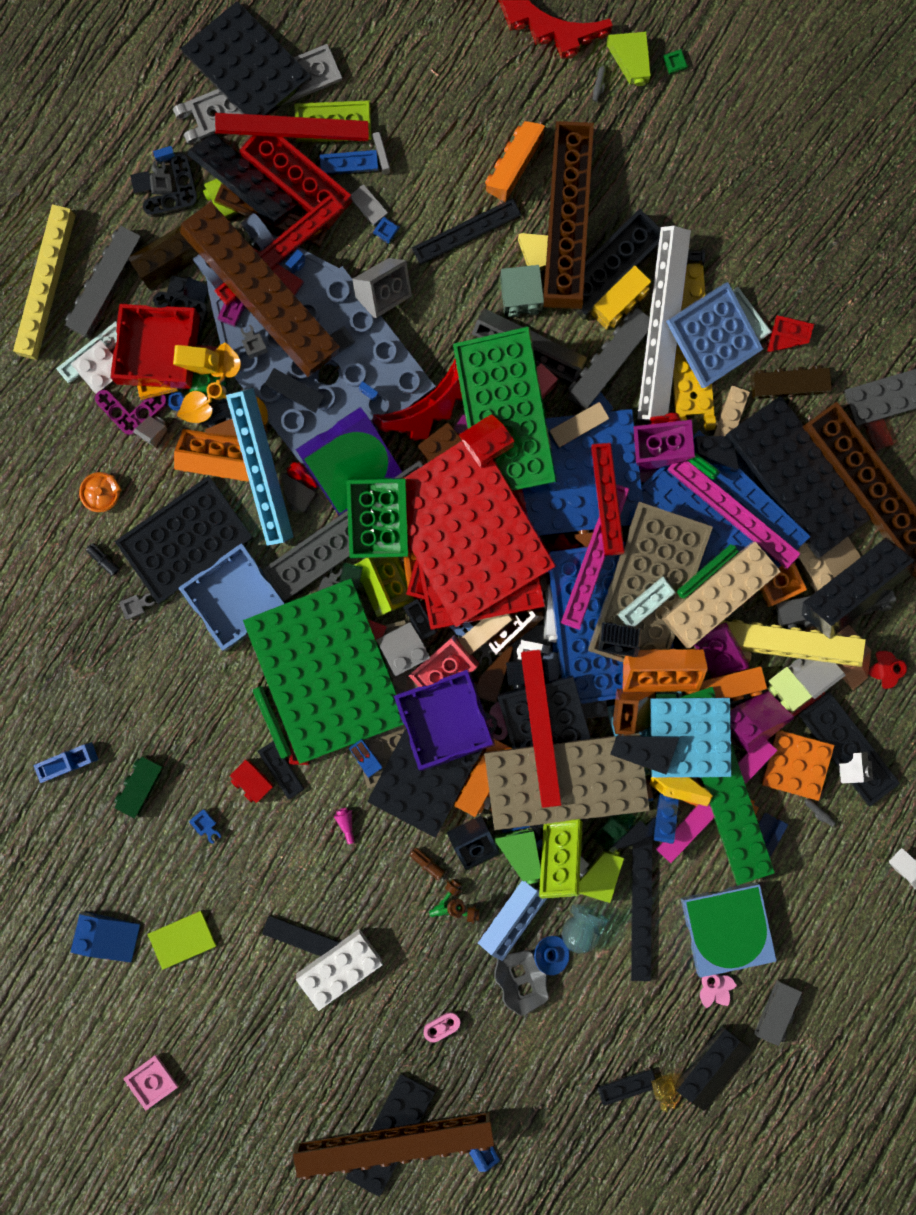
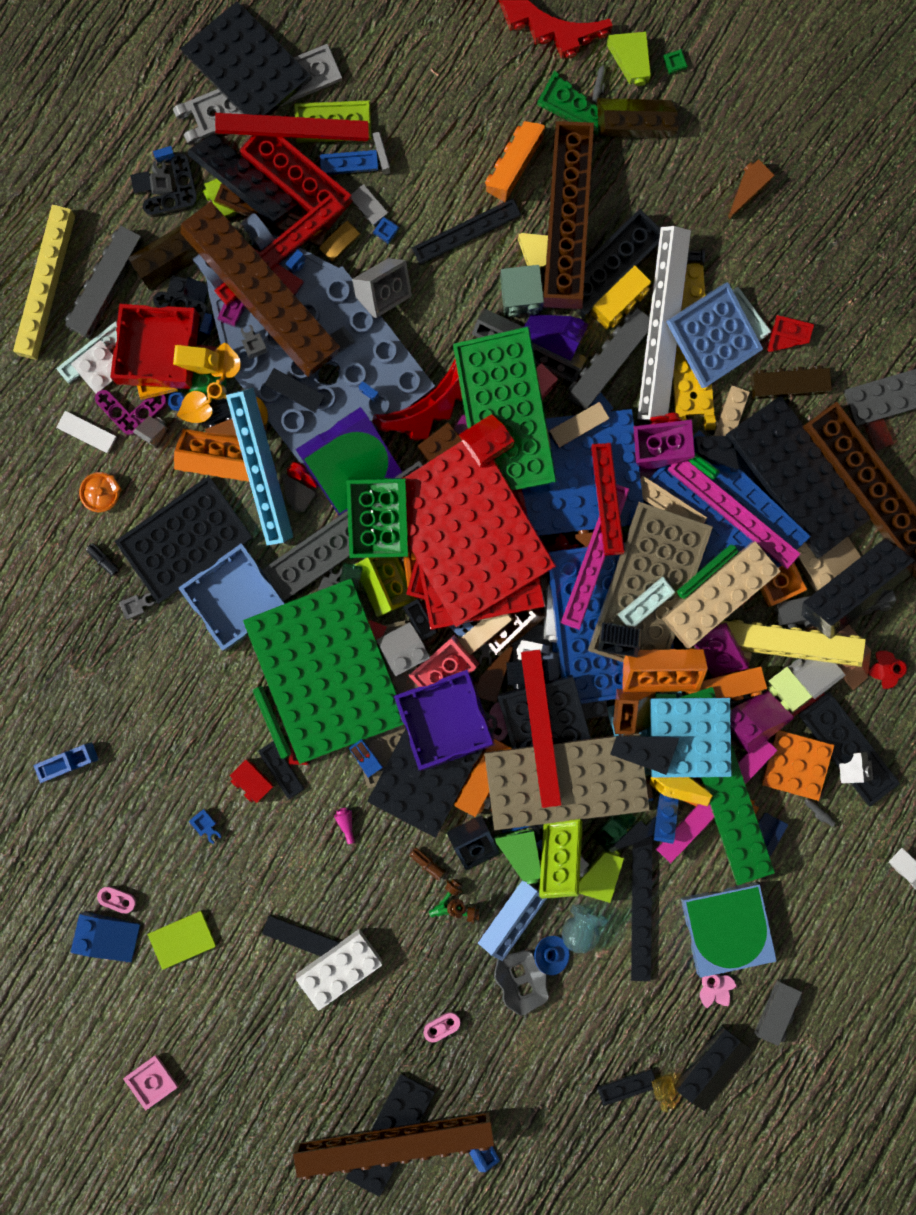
dark green brick [114,756,165,819] -> none
none -> white tile [56,411,117,454]
none -> bright pink plate [97,886,136,914]
none -> blue tile [200,313,214,337]
none -> pearl gold slope [319,220,361,262]
none -> dark purple slope [523,315,589,361]
none -> green wing [537,70,605,139]
none -> dark brown slope [597,98,678,138]
none -> tan plate [640,476,708,524]
none -> dark orange slope [728,159,774,219]

